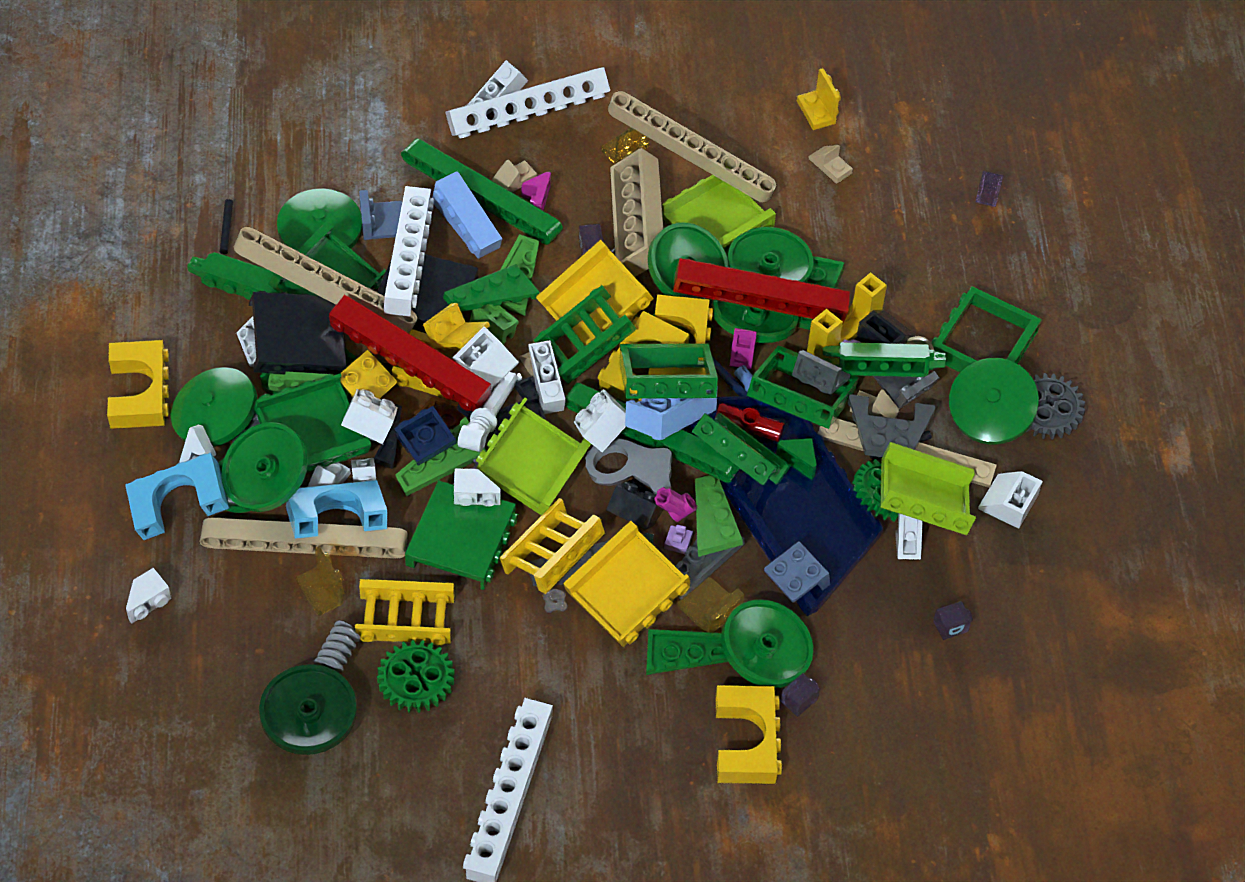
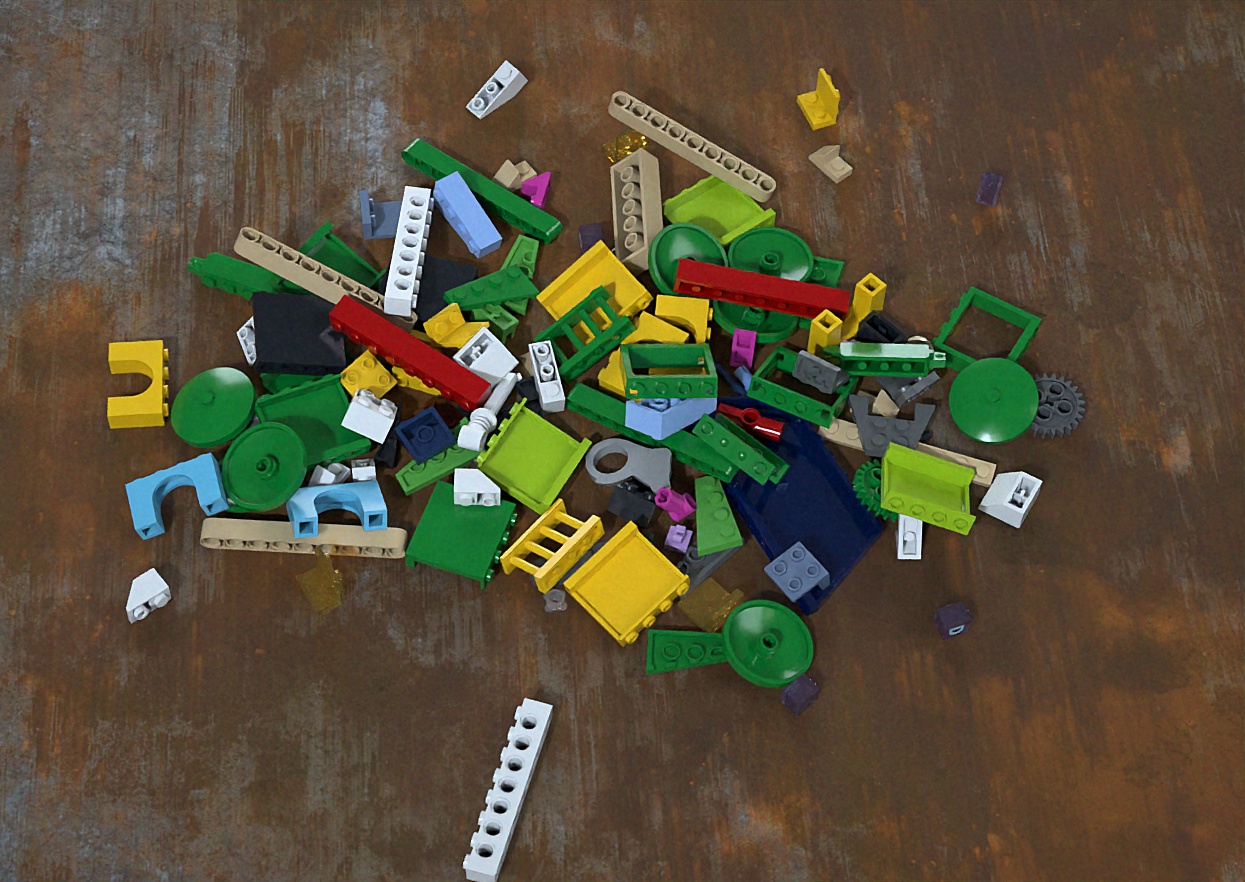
white slope [179,425,216,463] -> none
black bar [219,199,233,254] -> none
dark green dish [259,664,357,755] -> none
bright green hinge [268,372,328,392] -> none
green dish [277,189,363,251] -> none
light grey piece [314,620,360,673] -> none
yellow fence [355,579,454,645] -> none
green gear [377,640,455,713] -> none
white brick [445,67,610,138] -> none
white slope [574,389,626,452] -> none
yellow arch [715,685,782,784] -> none
green slope [776,438,816,480] -> none

